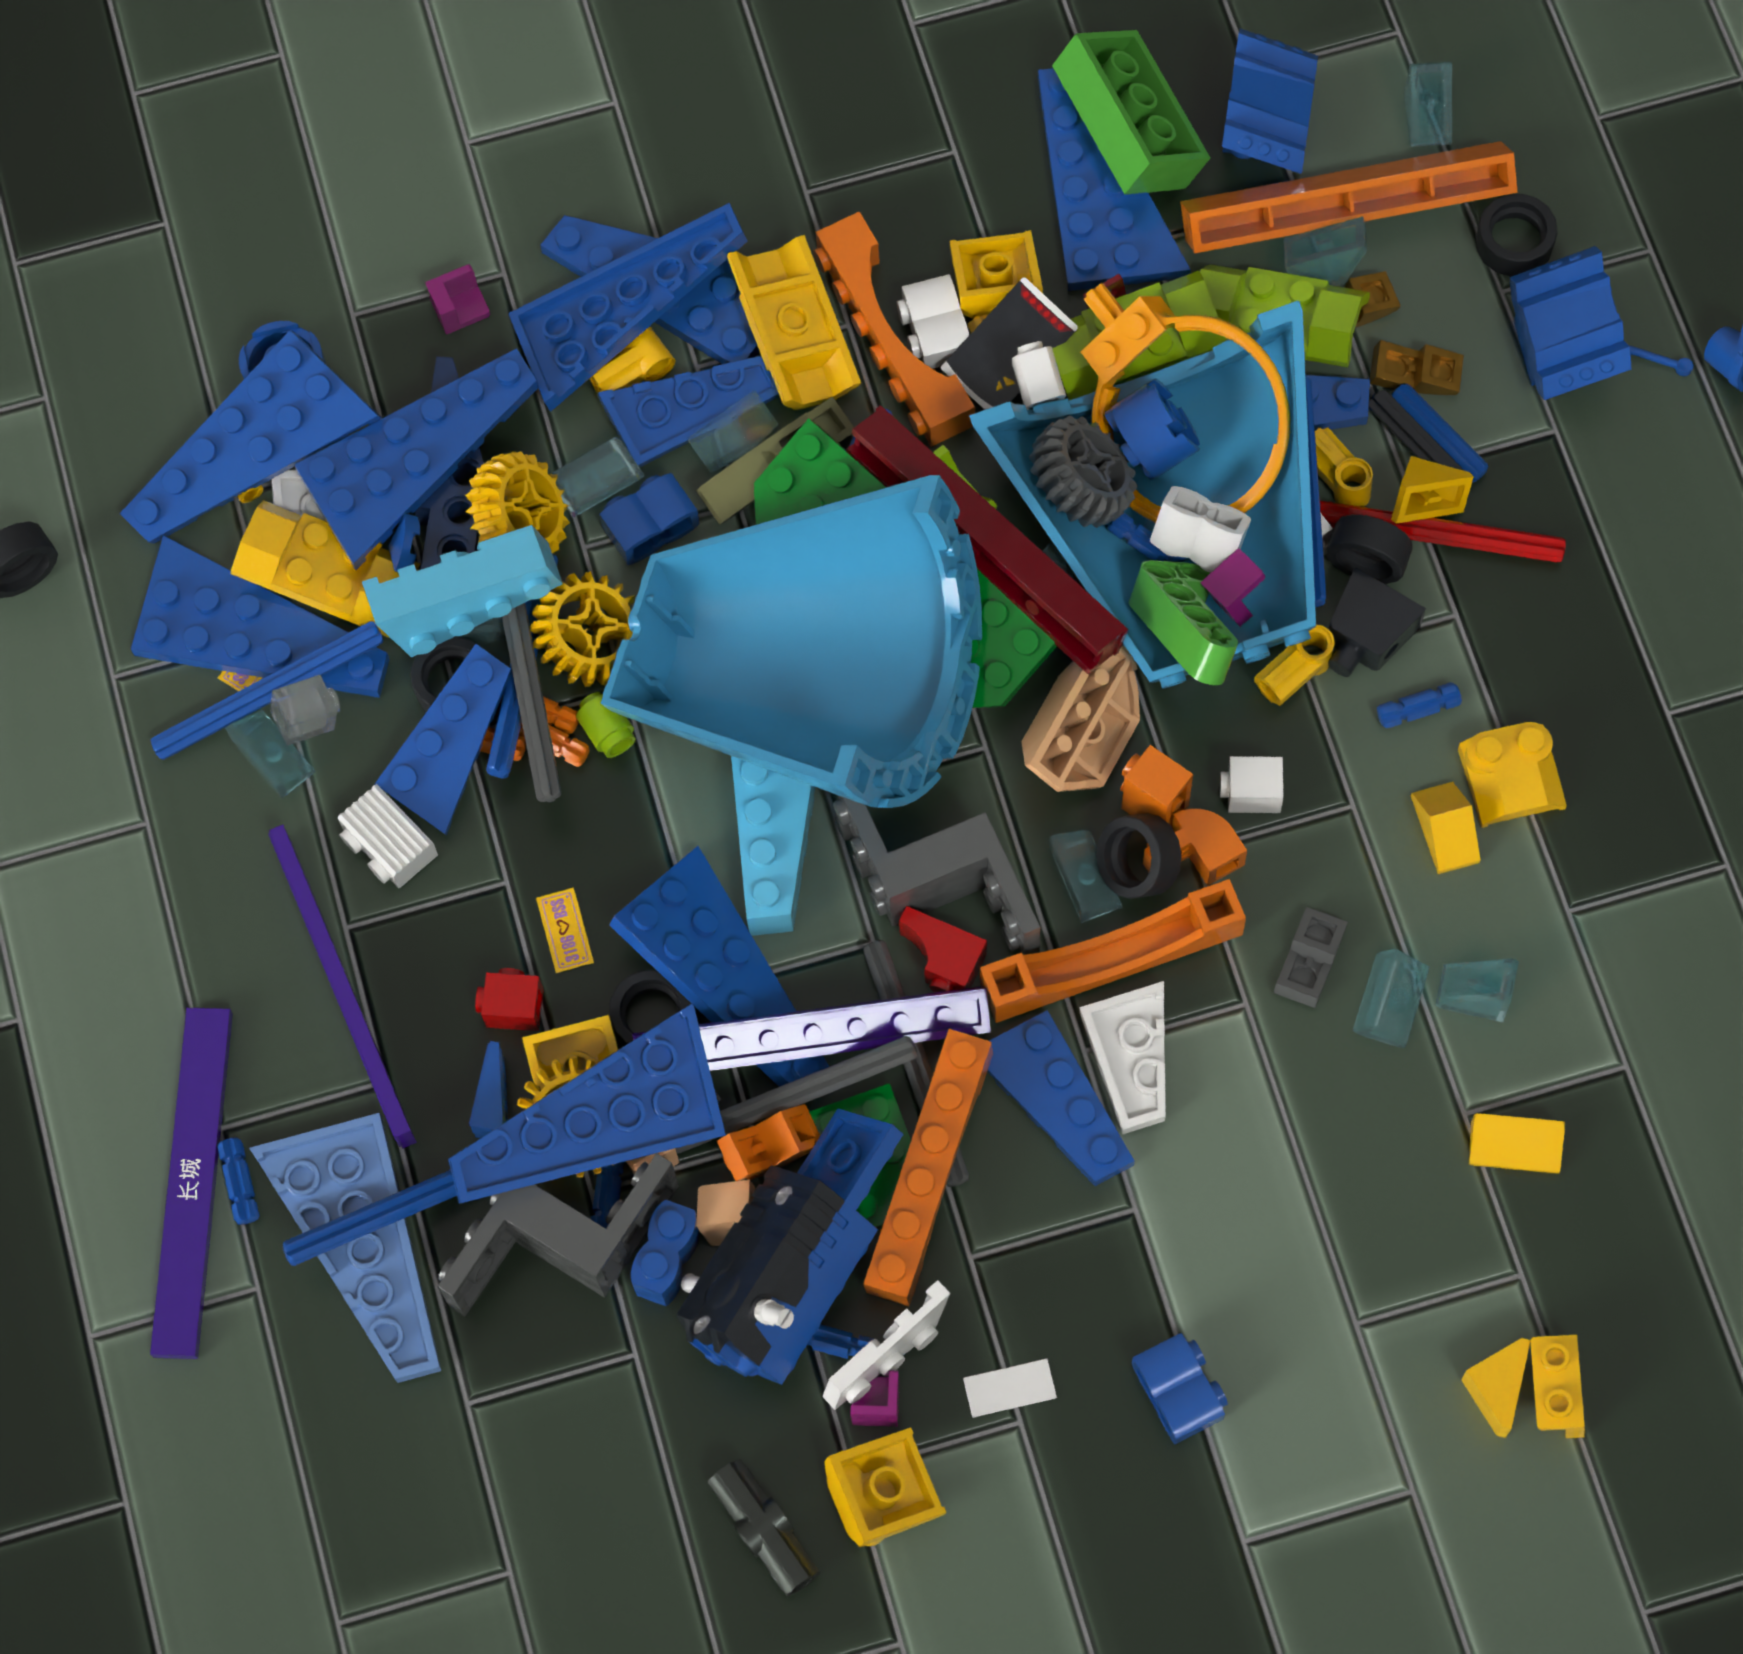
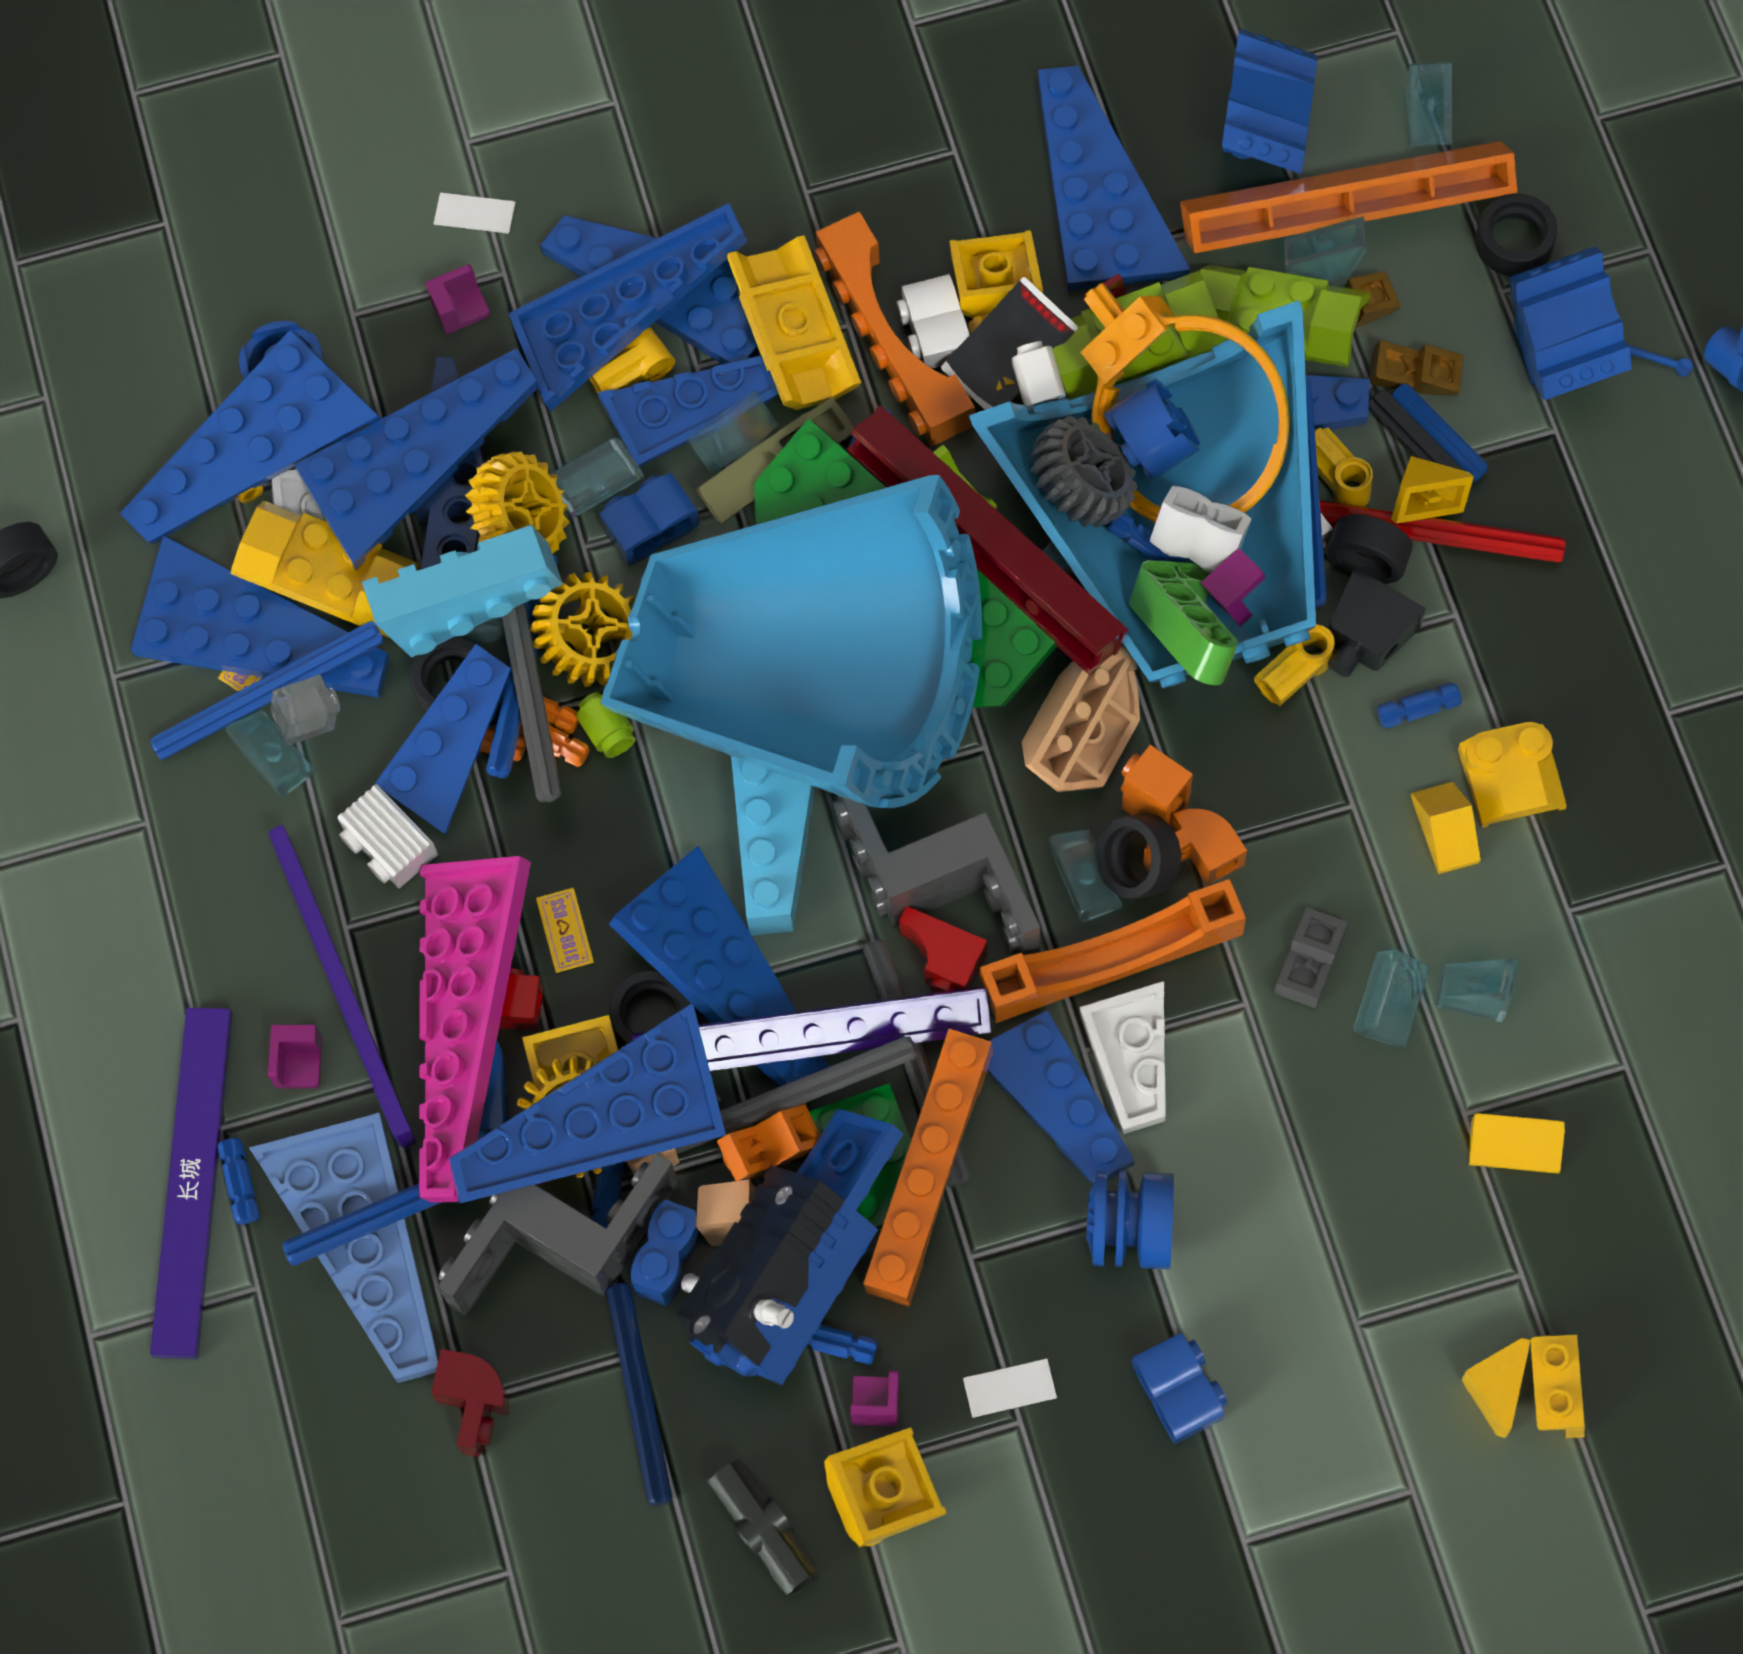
blue tile [388,513,420,572] -> none
white wing [823,1280,950,1410] -> none
bright green brick [1052,30,1210,195] -> none
white brick [1220,756,1283,813] -> none
none -> magenta panel [268,1025,323,1089]
none -> dark pink wing [419,856,531,1203]
none -> dark red brick [431,1349,509,1457]
none -> white sticker [433,192,516,234]
none -> dark blue axle [606,1283,673,1506]
none -> blue wheel [1086,1170,1174,1270]

